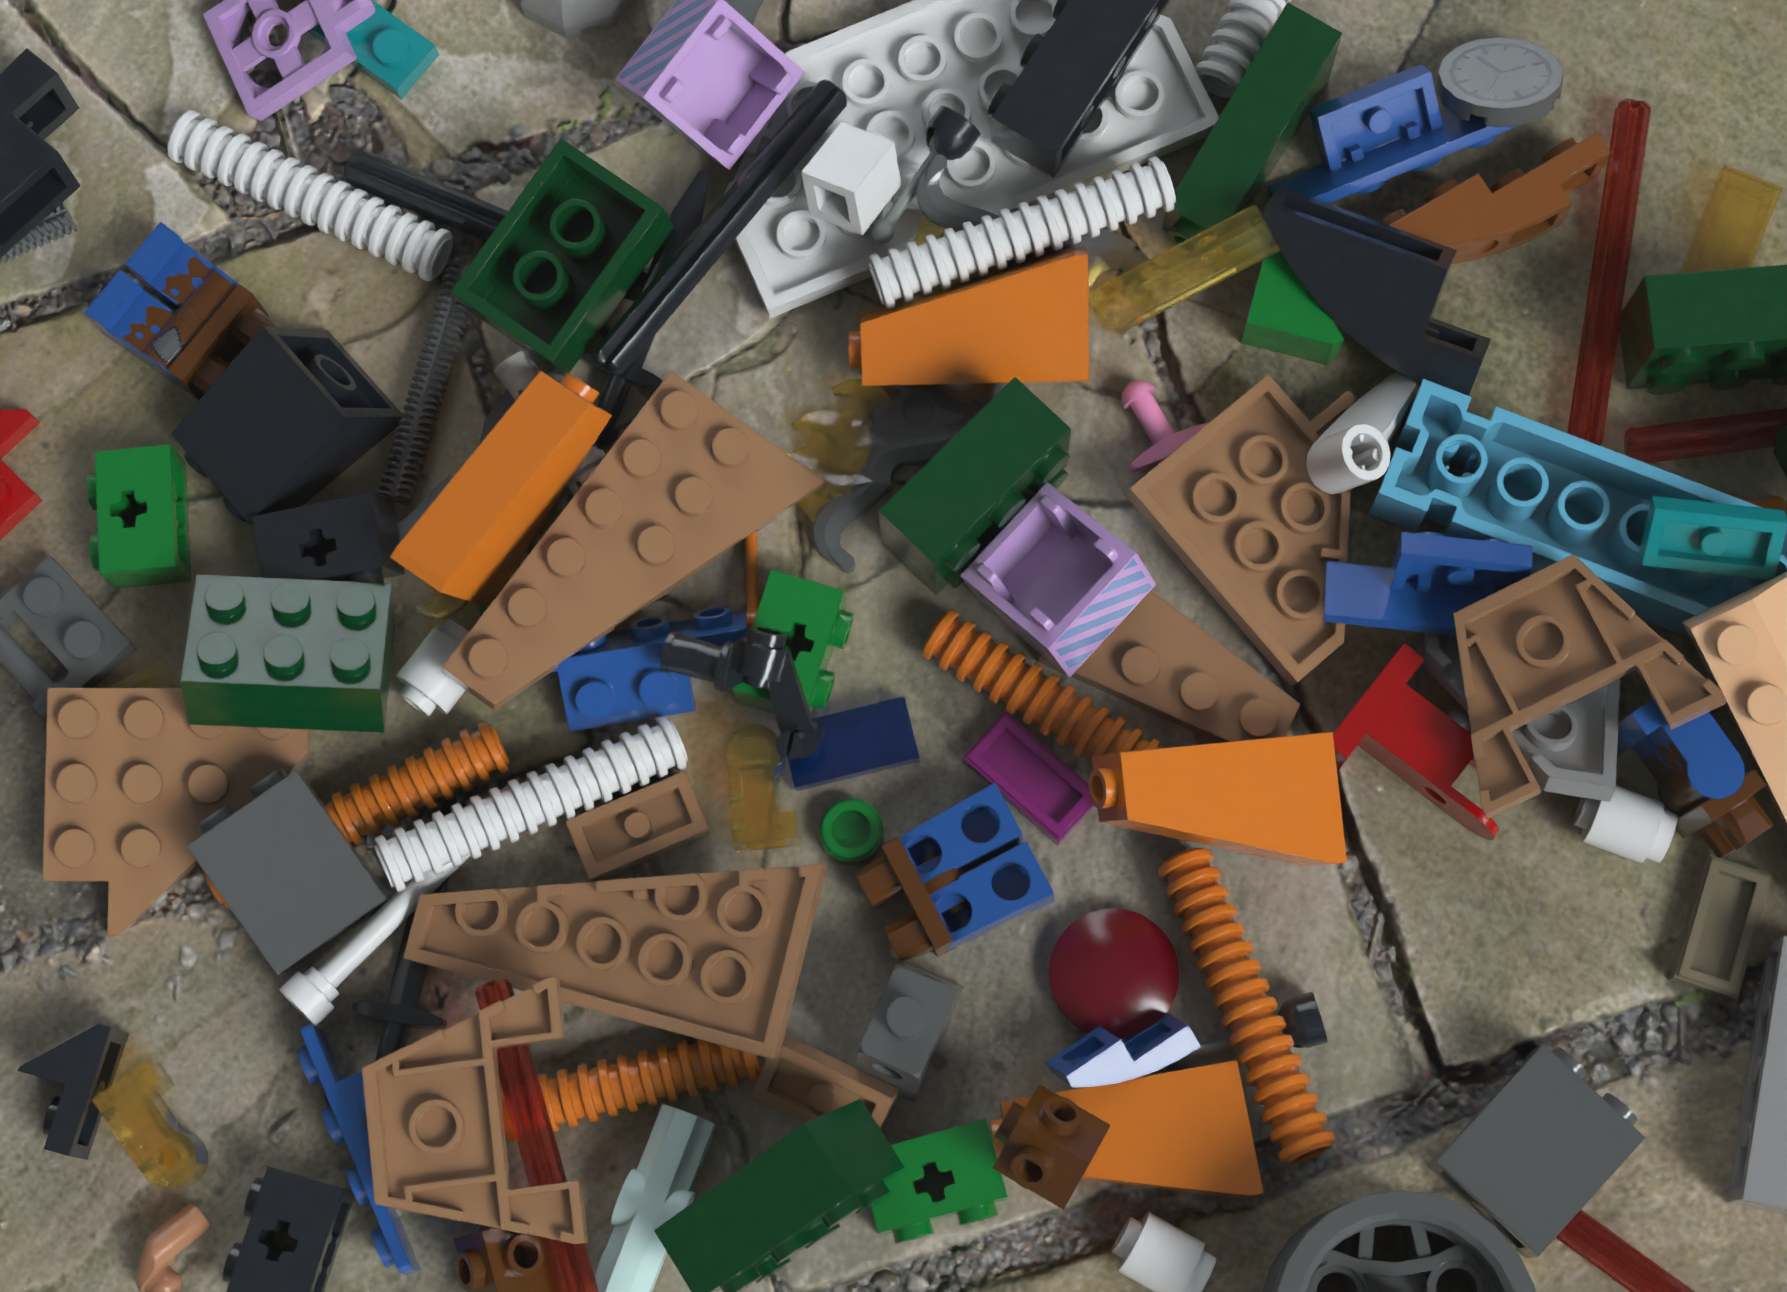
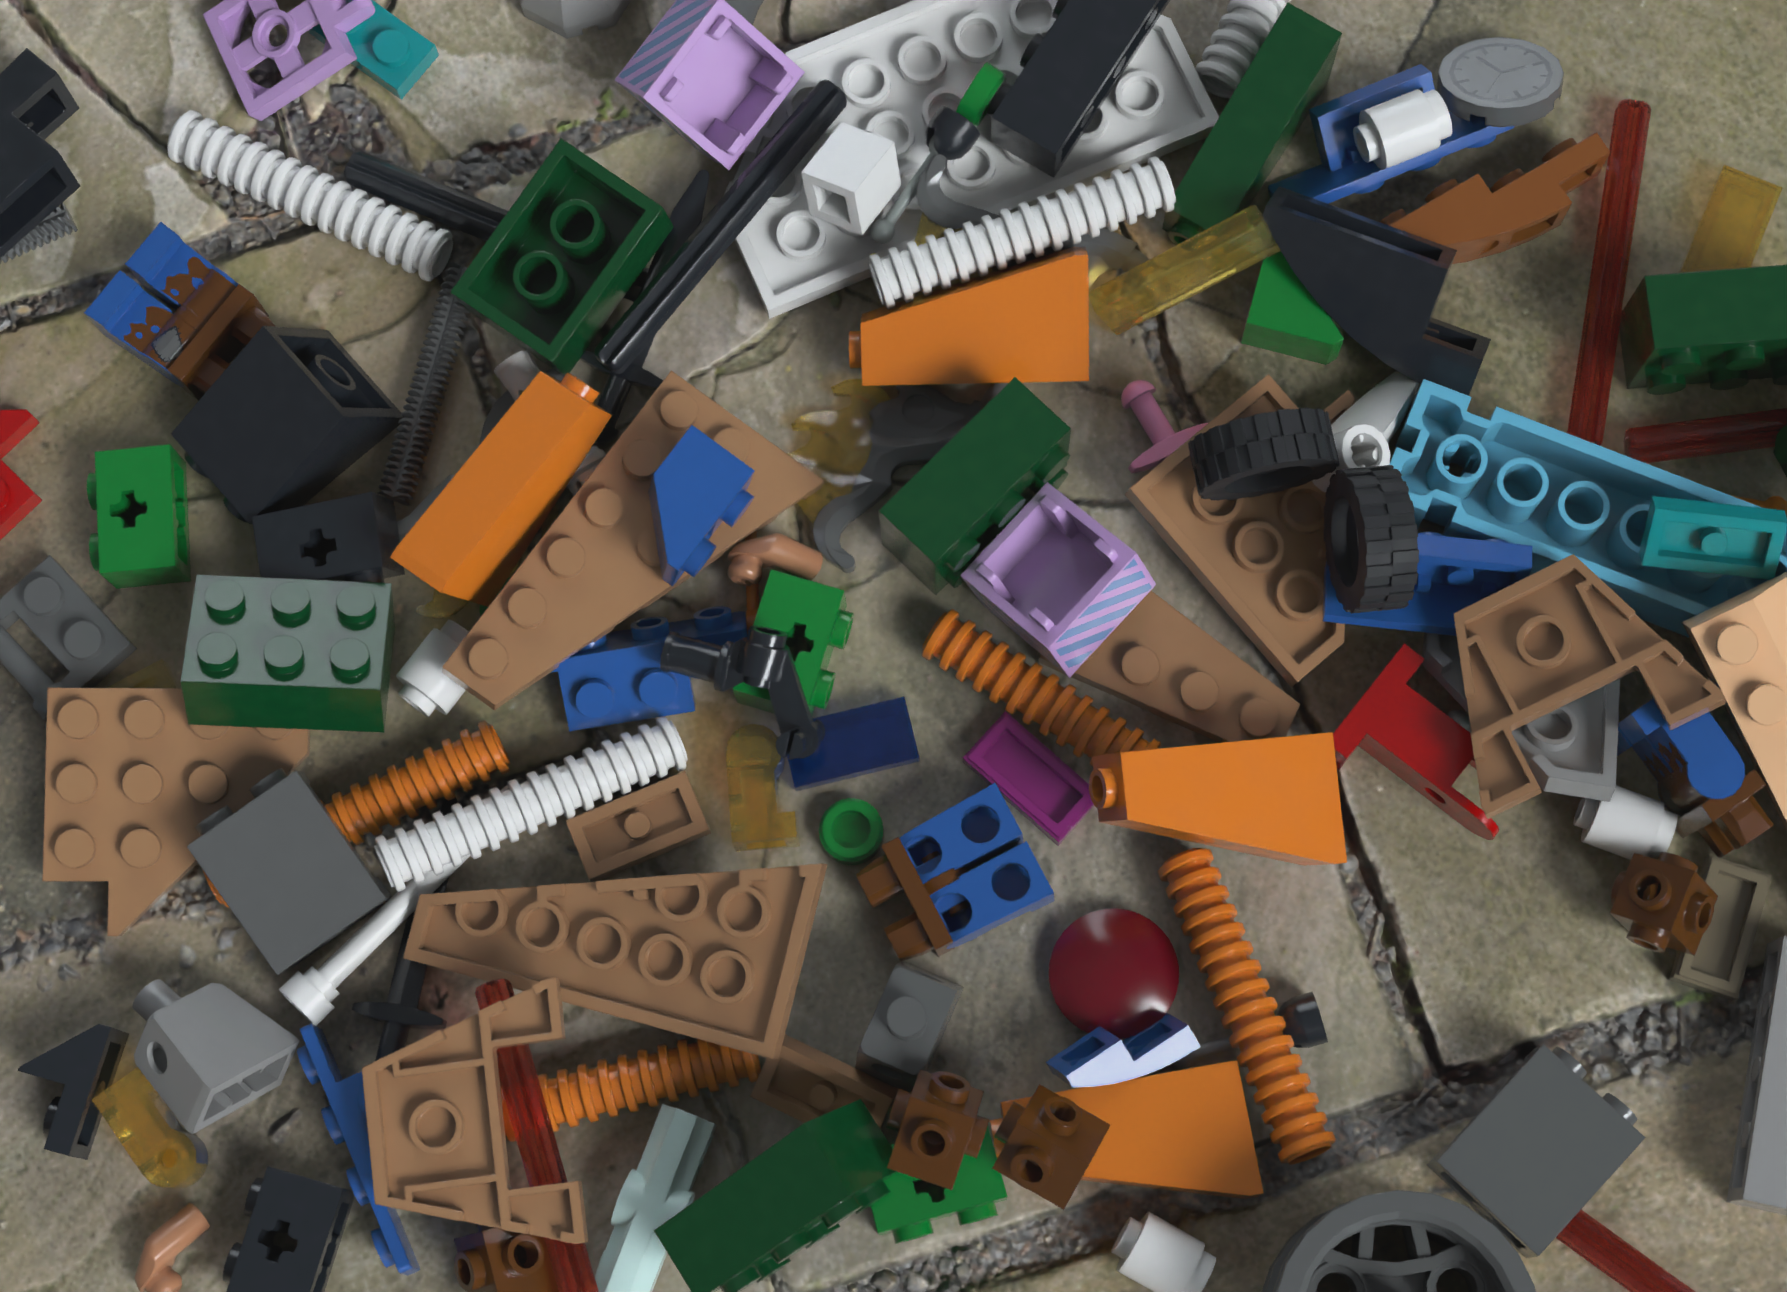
none -> light grey torso [132,979,300,1134]
none -> blue slope [648,425,755,587]
none -> nougat arm [728,533,823,586]
none -> reddish brown brick [886,1069,989,1190]
none -> green tile [956,62,1007,126]
none -> black tyre [1188,408,1340,501]
none -> black tyre [1323,465,1419,614]
none -> white brick [1353,89,1452,170]
none -> reddish brown brick [1610,852,1718,956]

